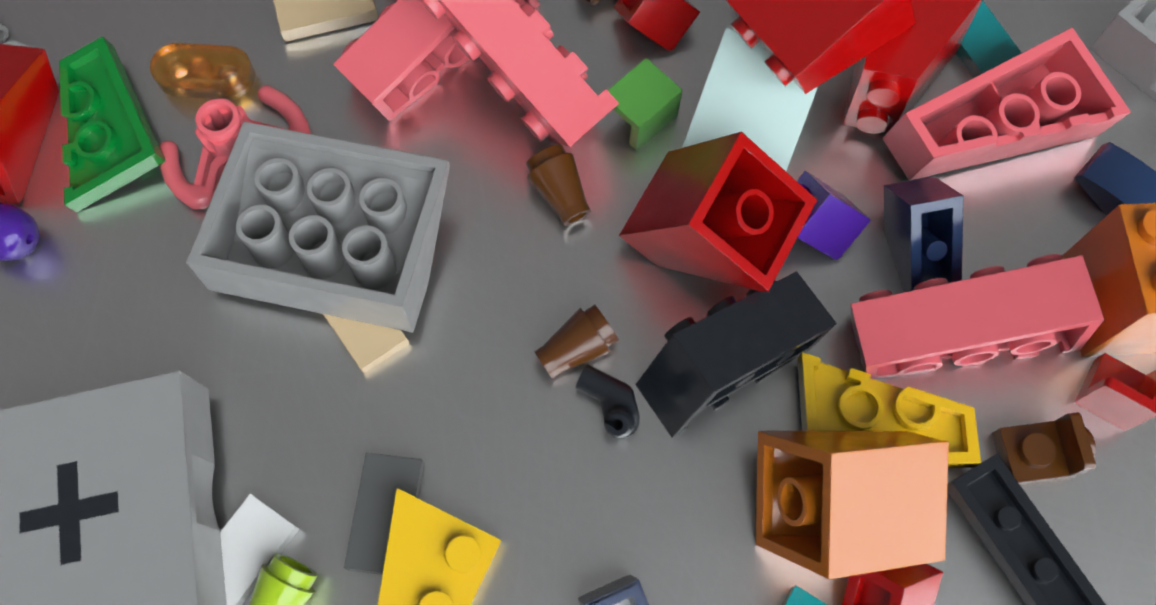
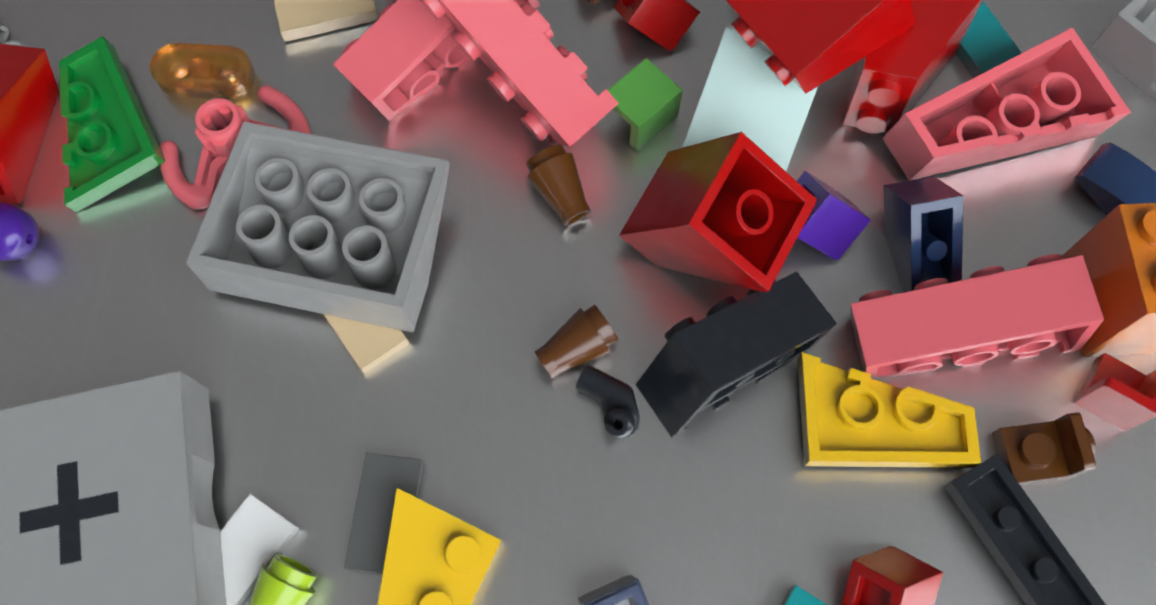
slope [756,430,949,579] -> none

